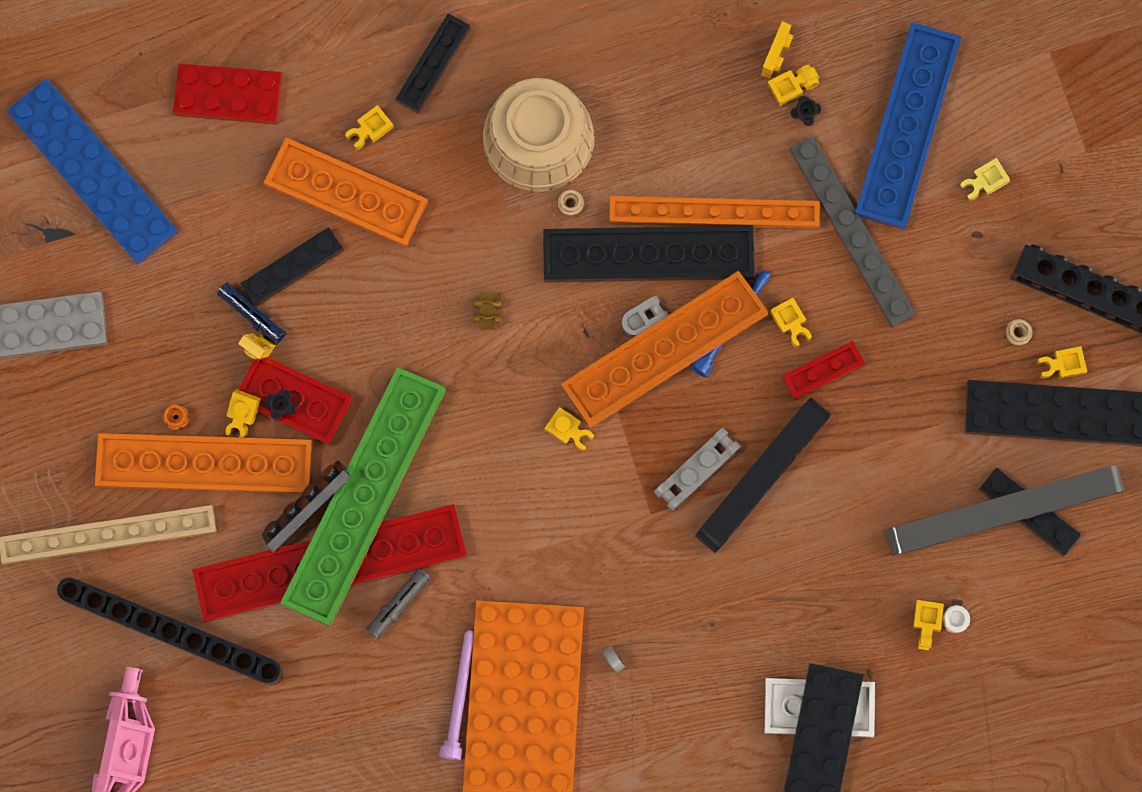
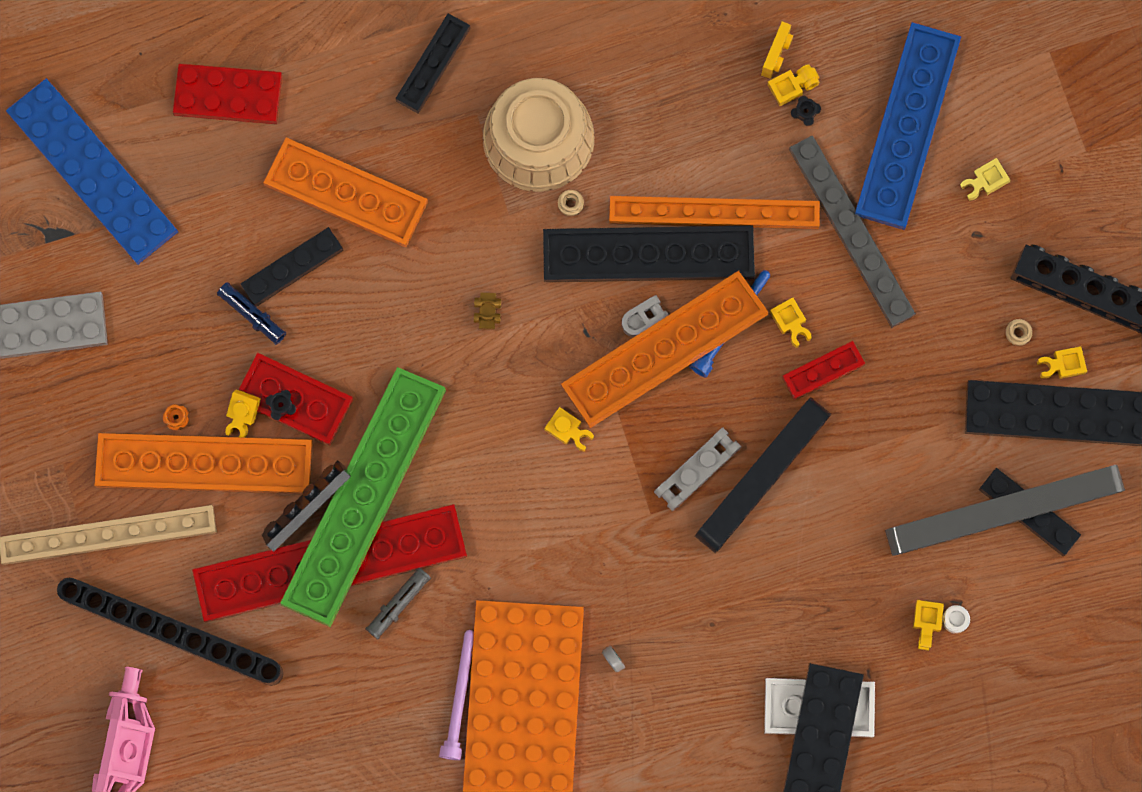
yellow plate [238,333,276,359] -> none
yellow plate [345,105,394,150] -> none

